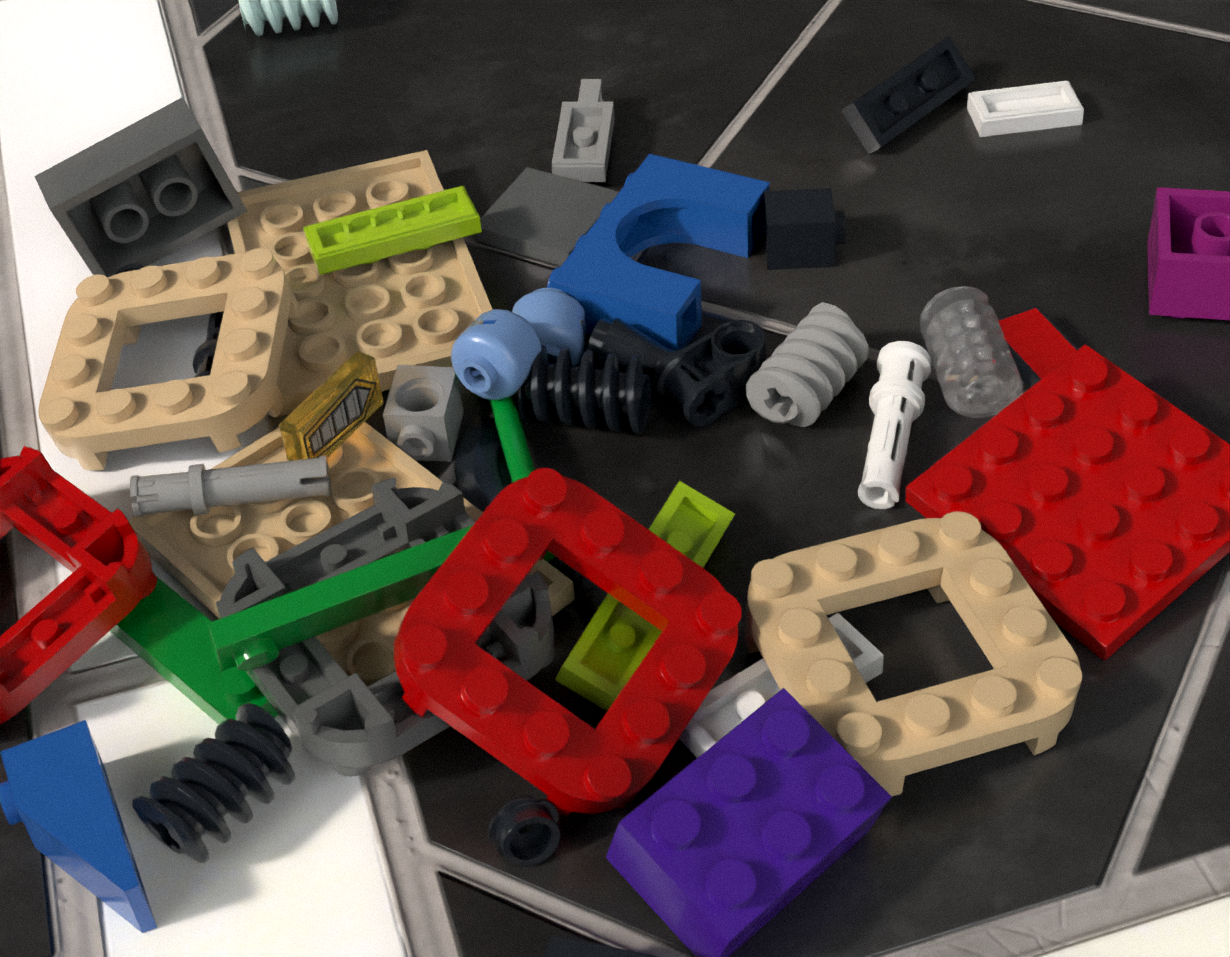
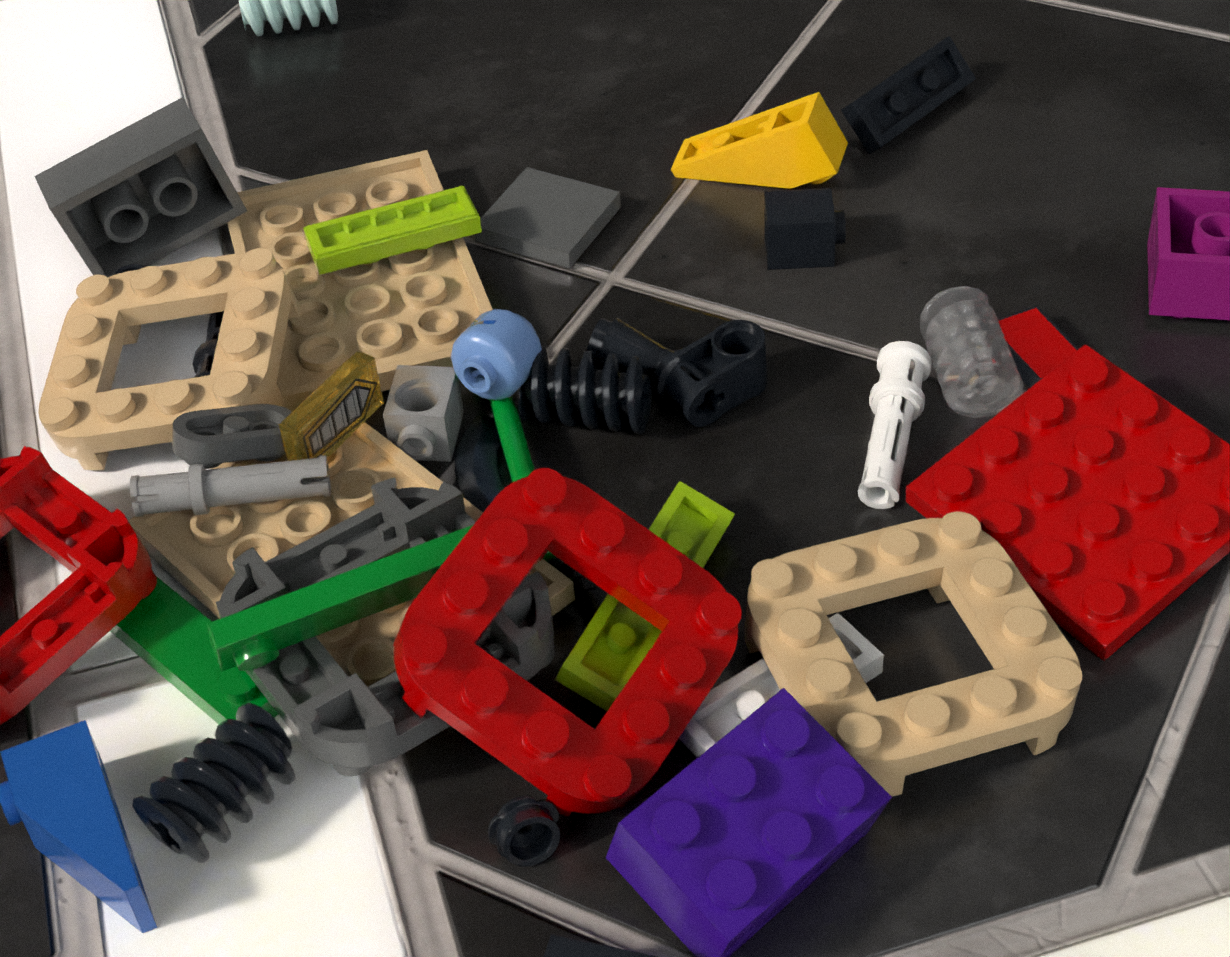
medium blue head [512,288,586,367] -> none
blue arch [547,154,770,351] -> none
light grey hinge [552,79,615,183] -> none
light grey piece [746,302,869,427] -> none
white tile [967,81,1084,137] -> none
none -> dark grey plate [172,404,298,469]
none -> yellow slope [671,92,848,189]

